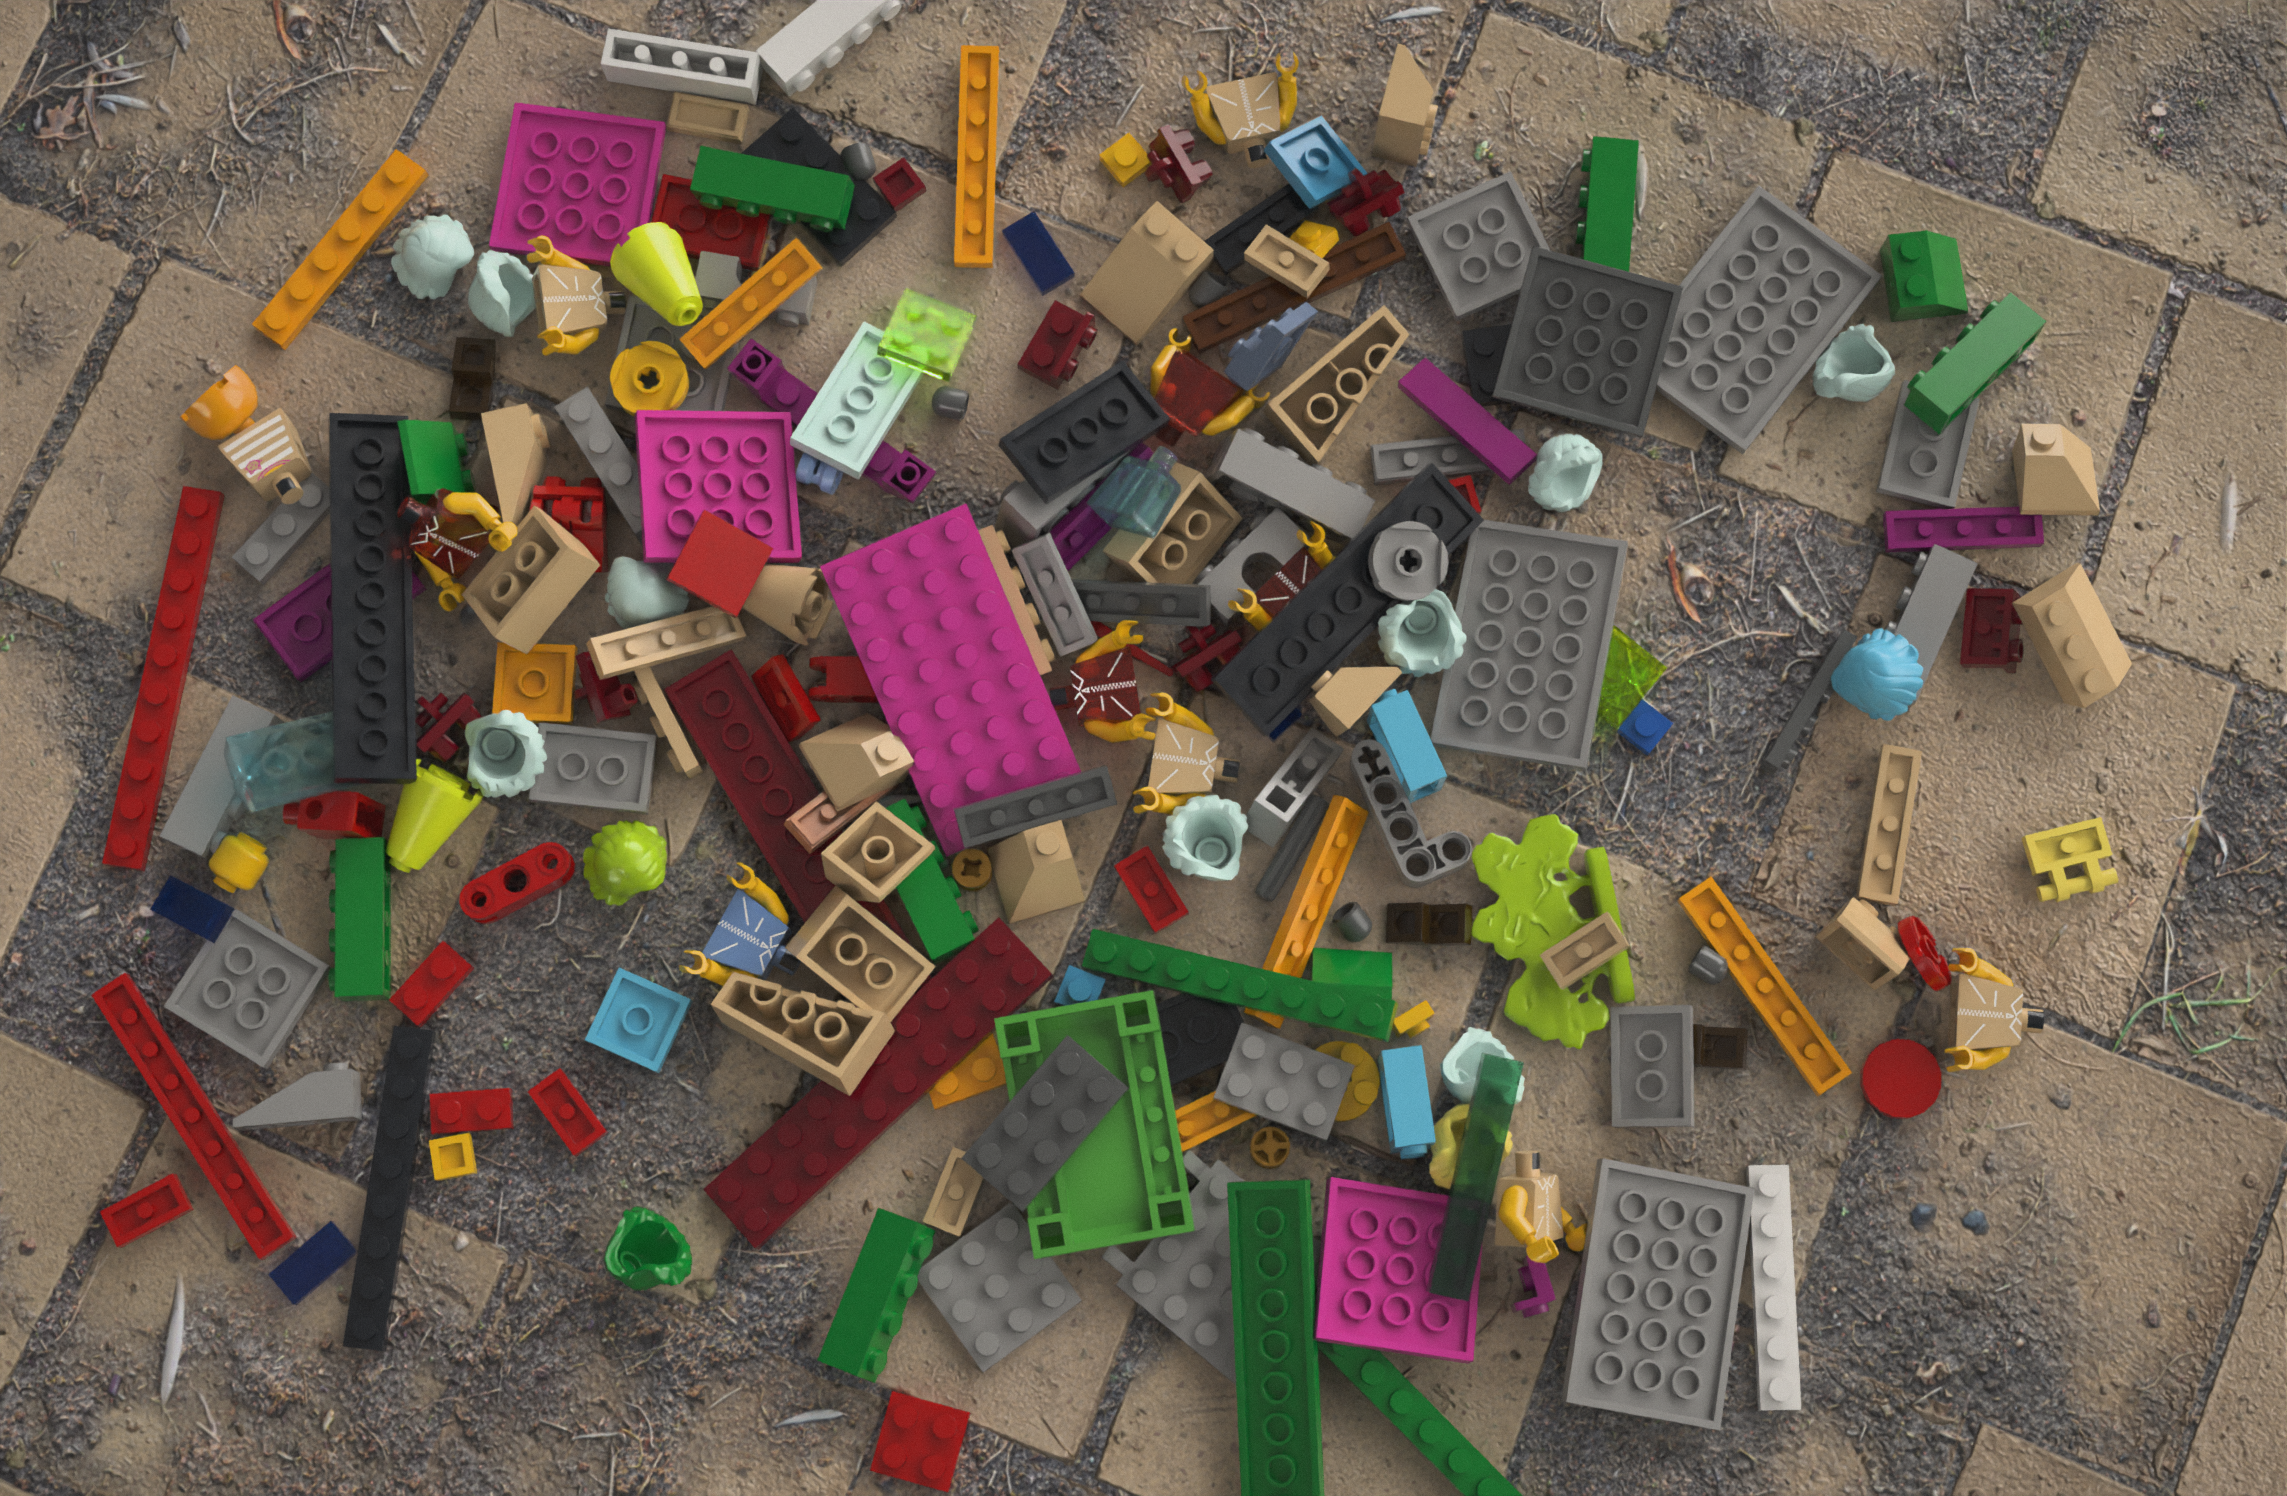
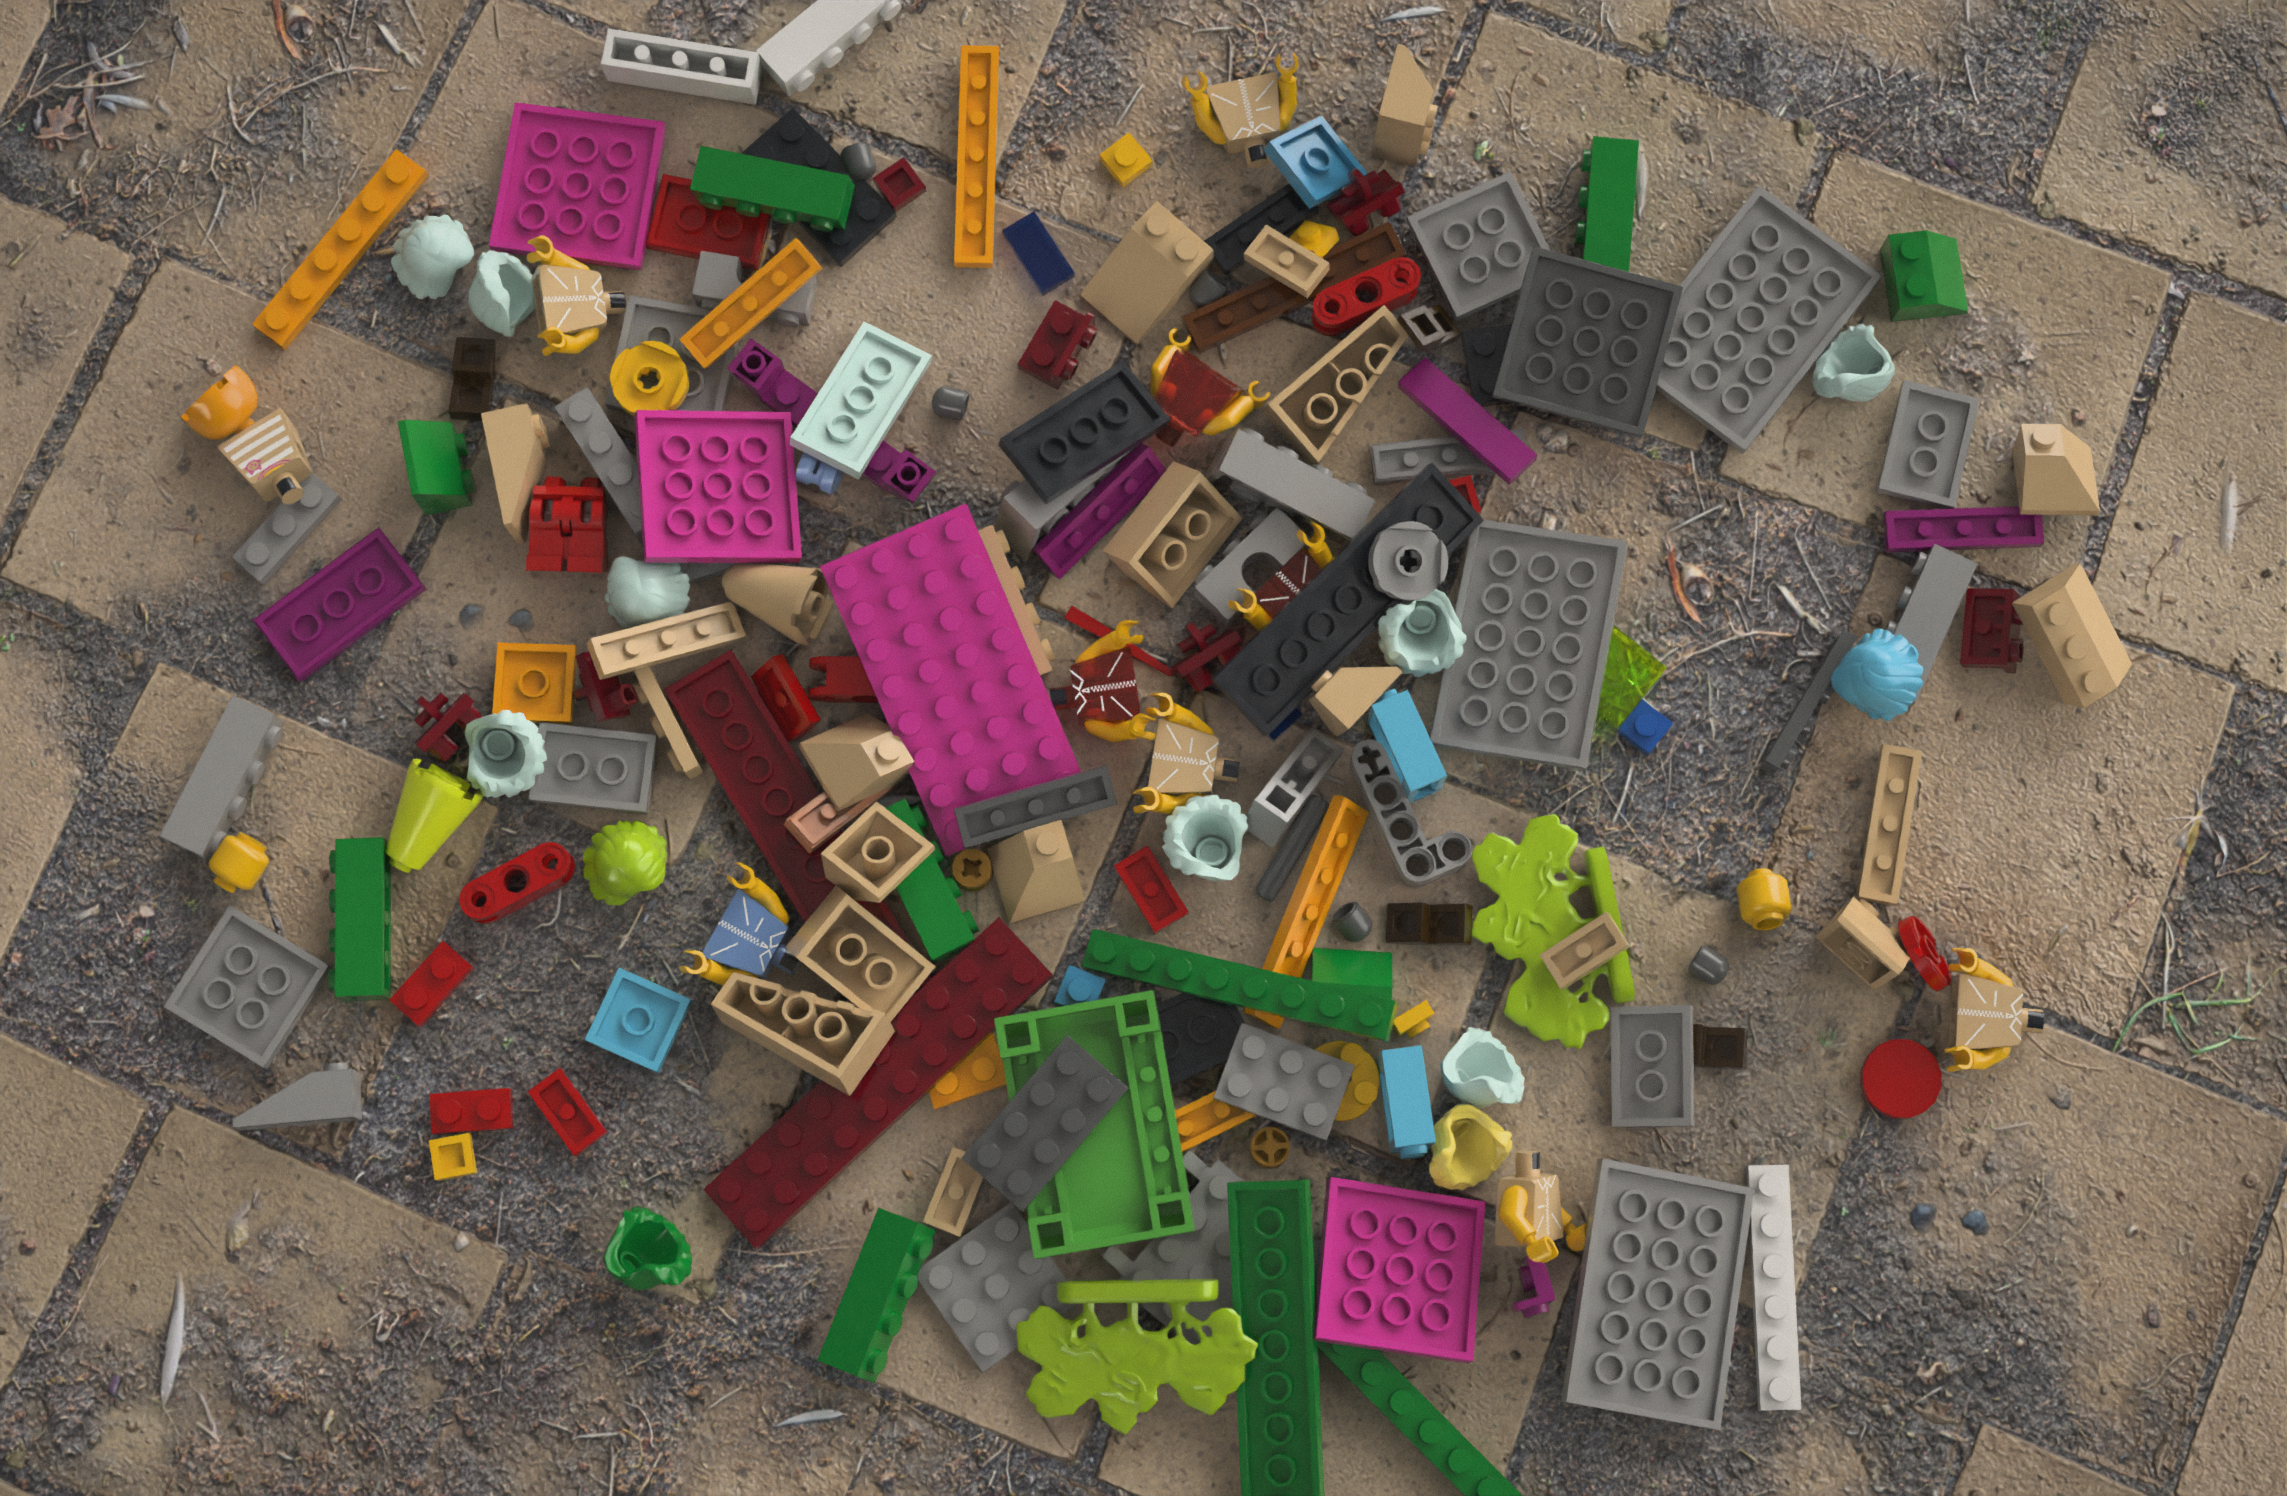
red plate [91,973,297,1260] -> none
red plate [100,1173,194,1248] -> none
red plate [102,486,225,872] -> none
clear blue tile [150,875,235,944] -> none
clear light blue slope [223,711,361,813] -> none
clear blue tile [268,1221,358,1306] -> none
red torso [283,790,386,840] -> none
black plate [328,413,417,784] -> none
black plate [343,1026,436,1352] -> none
torso [397,488,518,611] -> none
tan slope [462,505,600,654] -> none
neon yellow cone [610,222,703,326] -> none
red tile [665,509,773,618] -> none
tan tile [666,91,750,145] -> none
red plate [870,1391,971,1492] -> none
clear neon green plate [877,288,977,382] -> none
light grey plate [1011,533,1098,657] -> none
dark grey plate [1071,579,1211,627] -> none
clear light blue torso [1087,446,1181,539] -> none
dark red hips [1144,124,1213,203] -> none
sand blue plate [1224,302,1318,391] -> none
clear green tile [1426,1052,1524,1301] -> none
light aqua hair [1528,434,1603,513] -> none
light orange plate [1677,876,1852,1097] -> none
green brick [1904,292,2046,434] -> none
light yellow plate [2021,817,2118,902] -> none
none -> lime plant [1016,1279,1258,1436]
none -> red piece [1311,257,1421,337]
none -> dark brown slope [1397,304,1462,351]
none -> yellow head [1737,868,1792,930]

